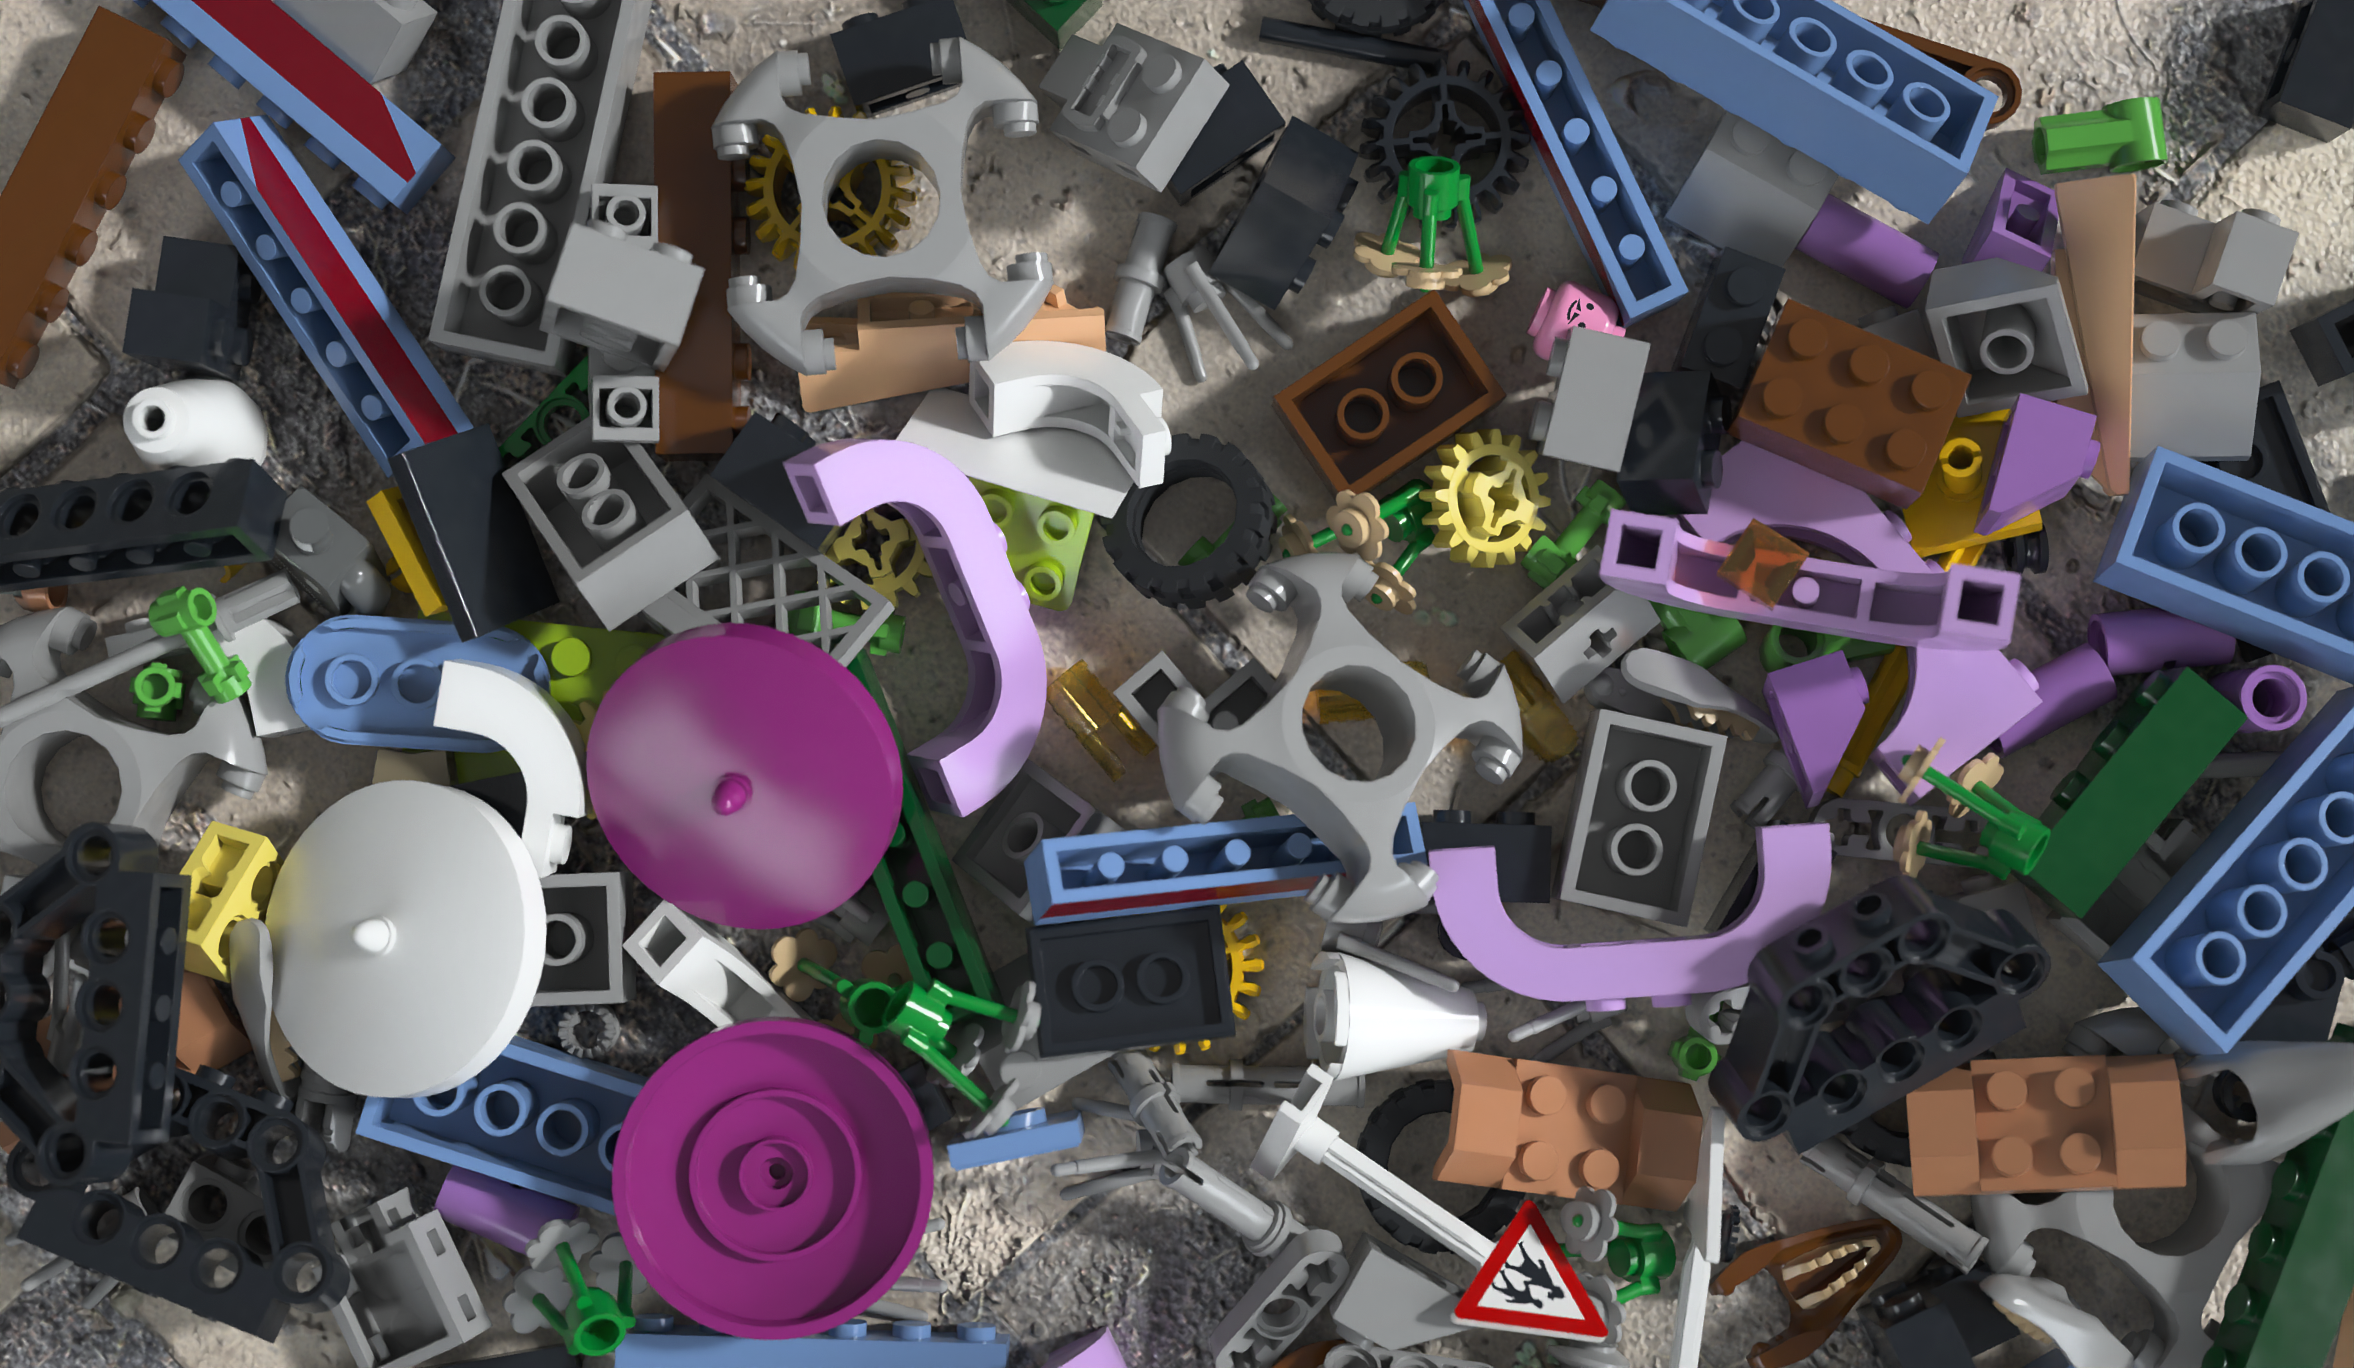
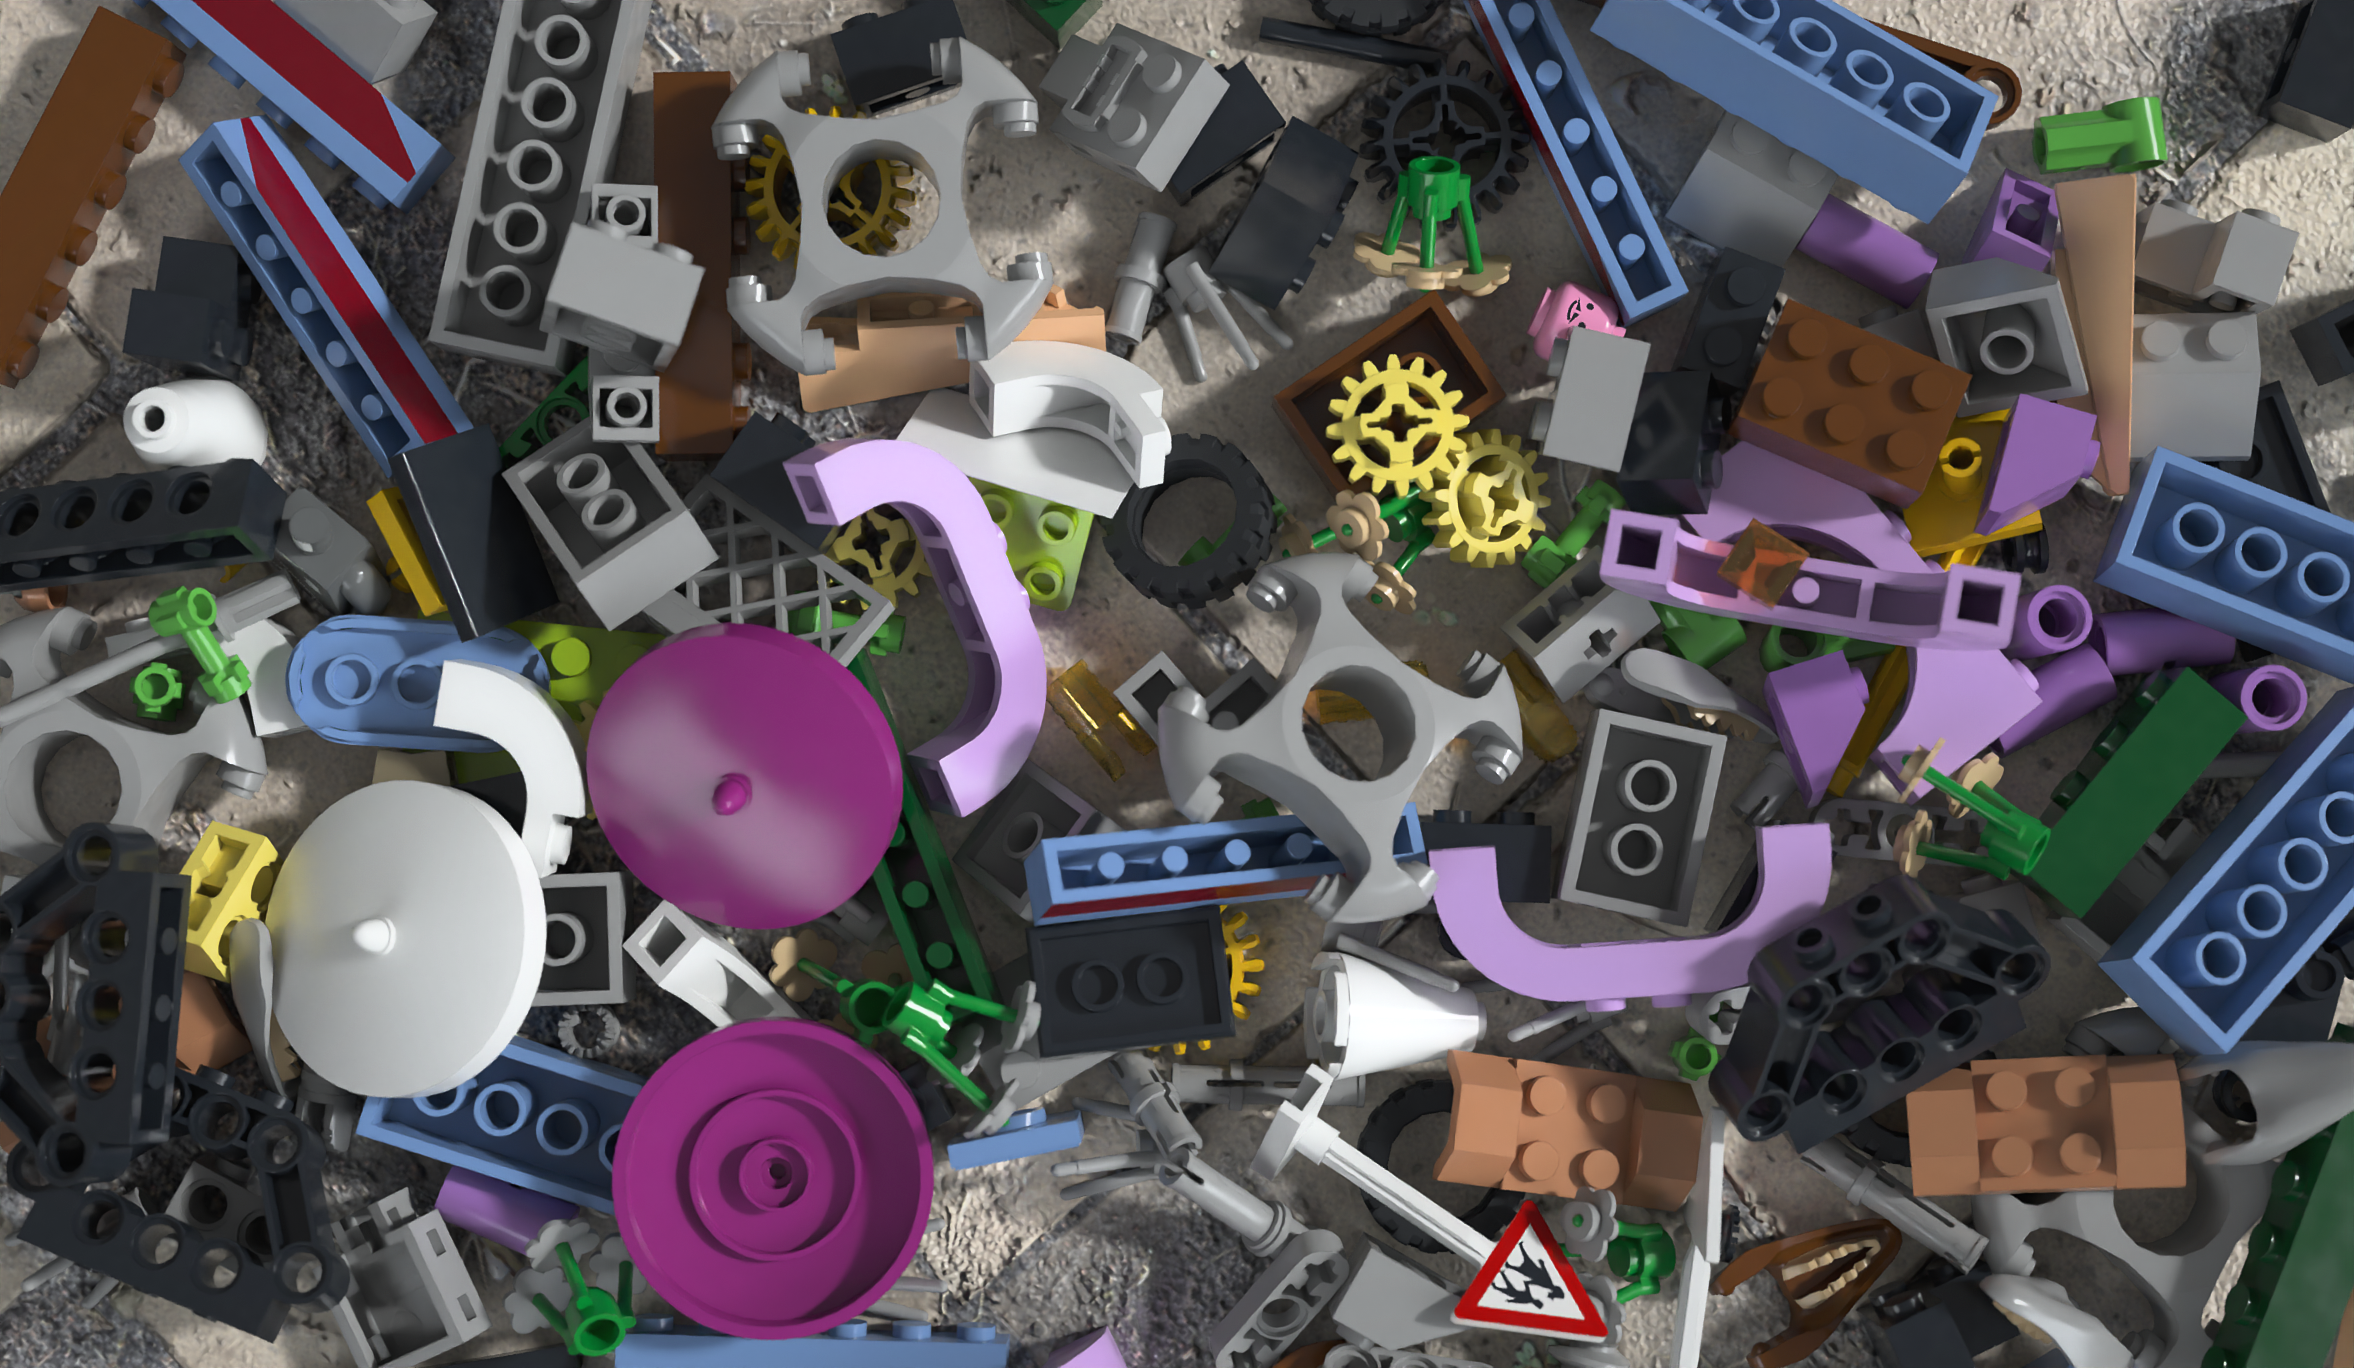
none -> light yellow gear [1325,354,1469,499]
none -> medium lavender pin [1999,585,2092,661]

